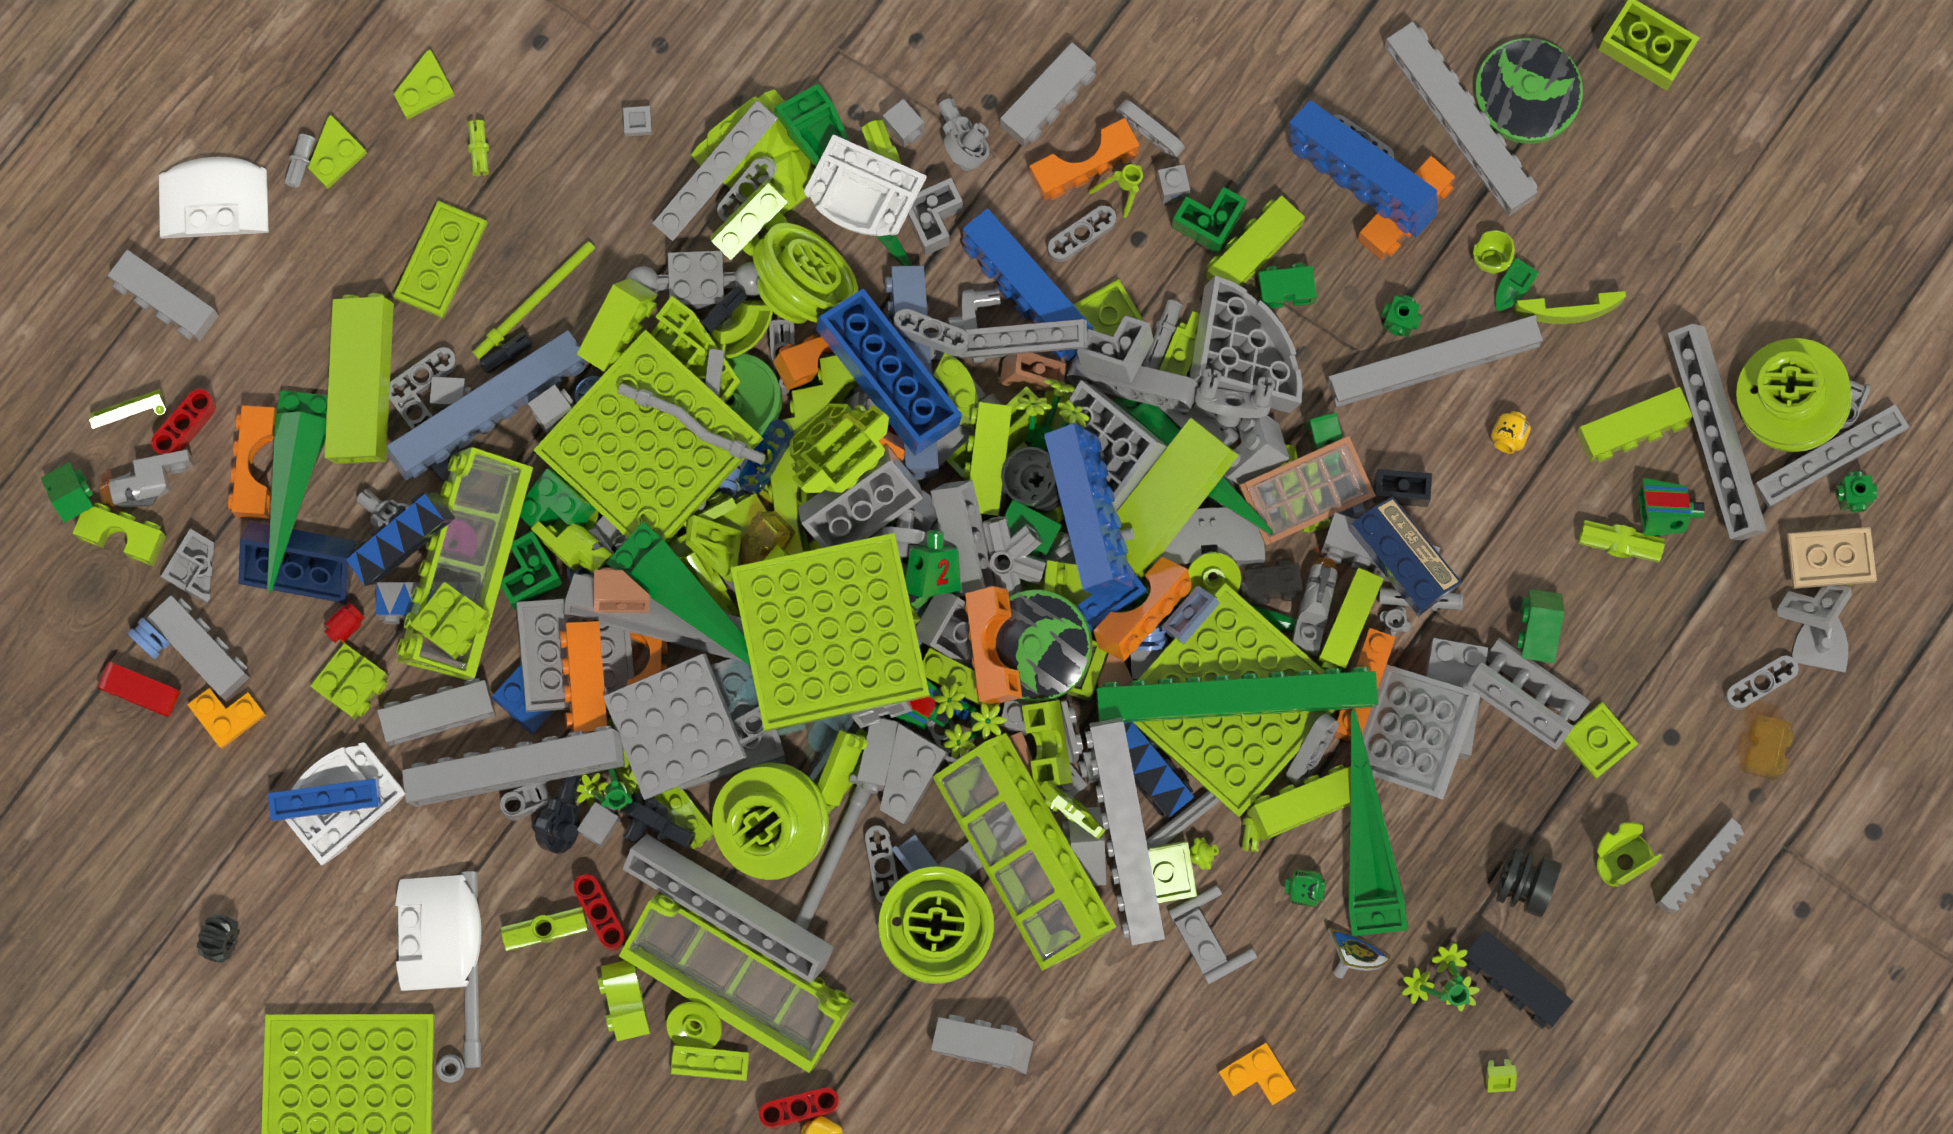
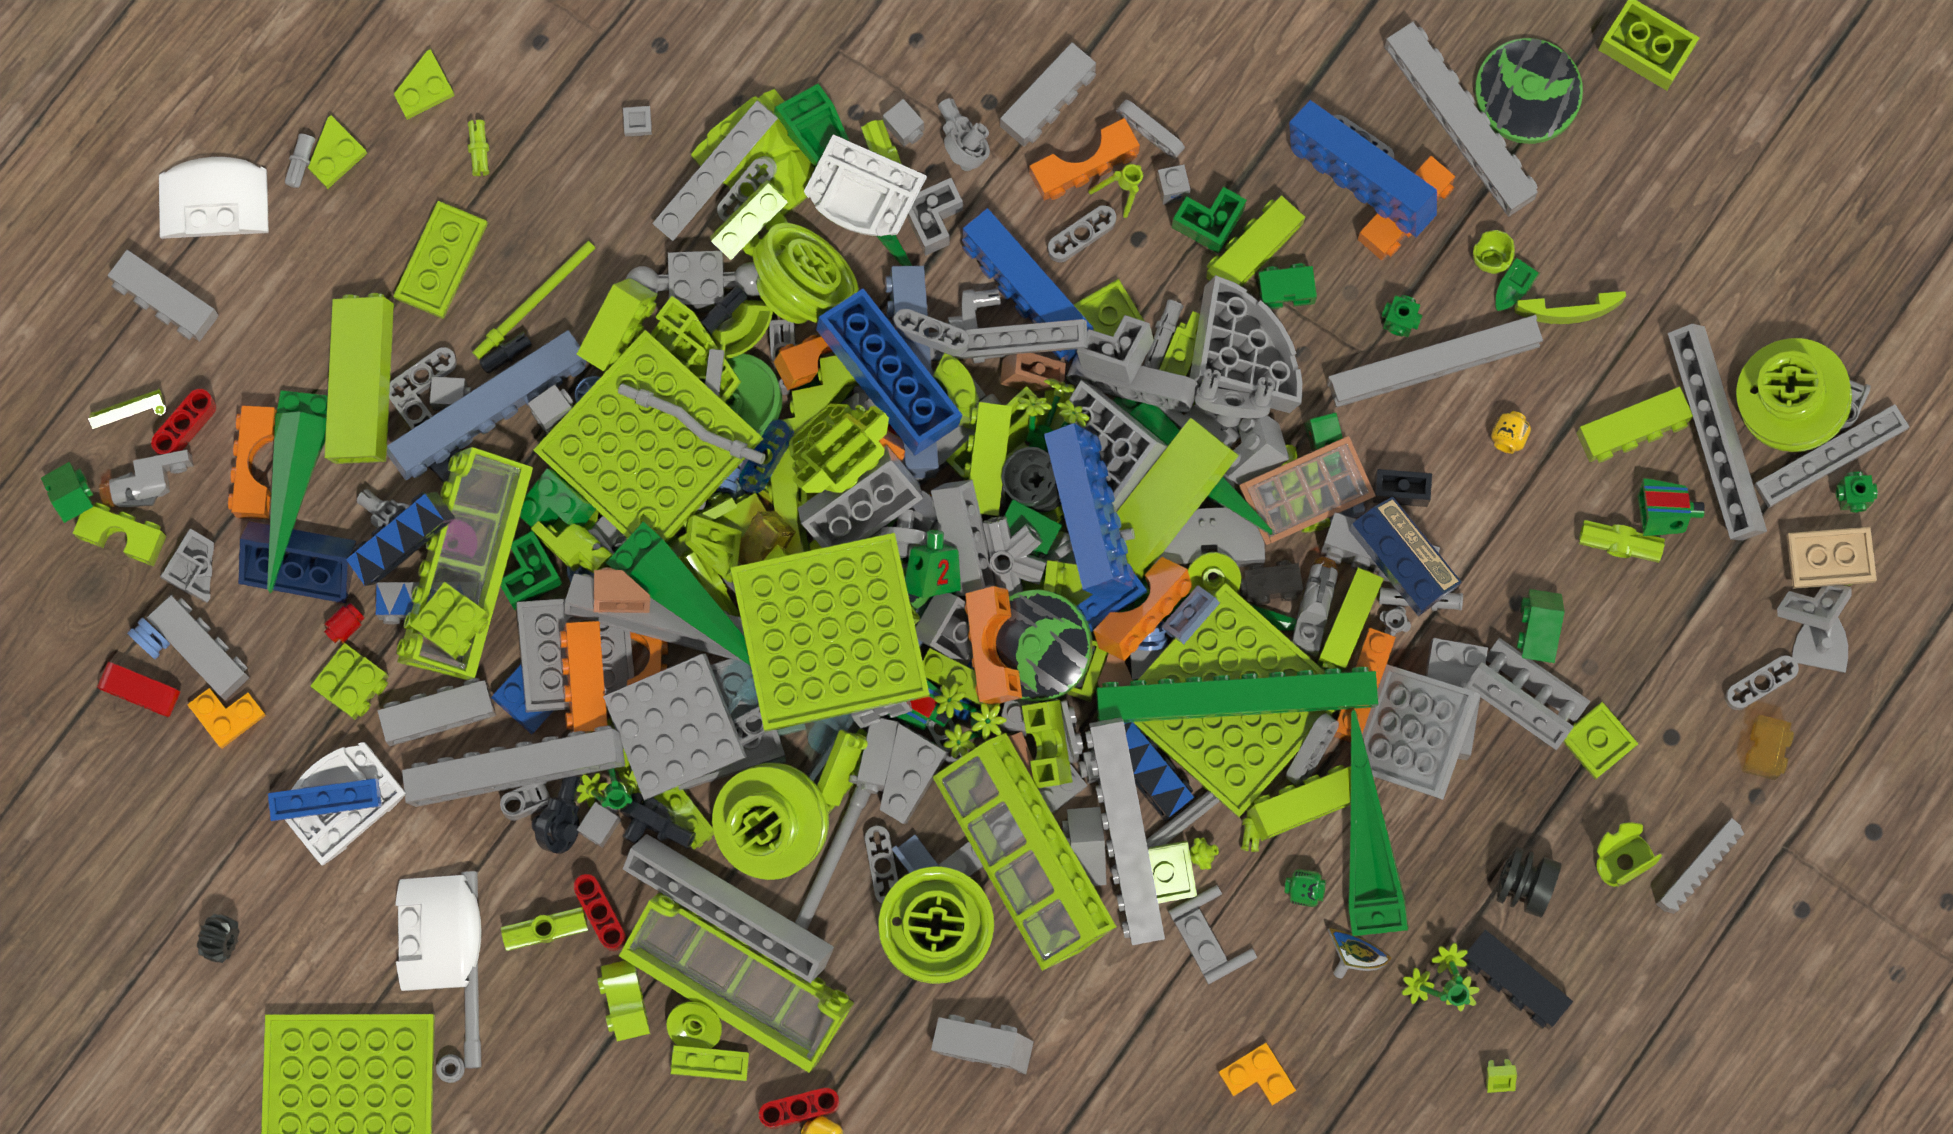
lime wing [1039,781,1105,839] -> none

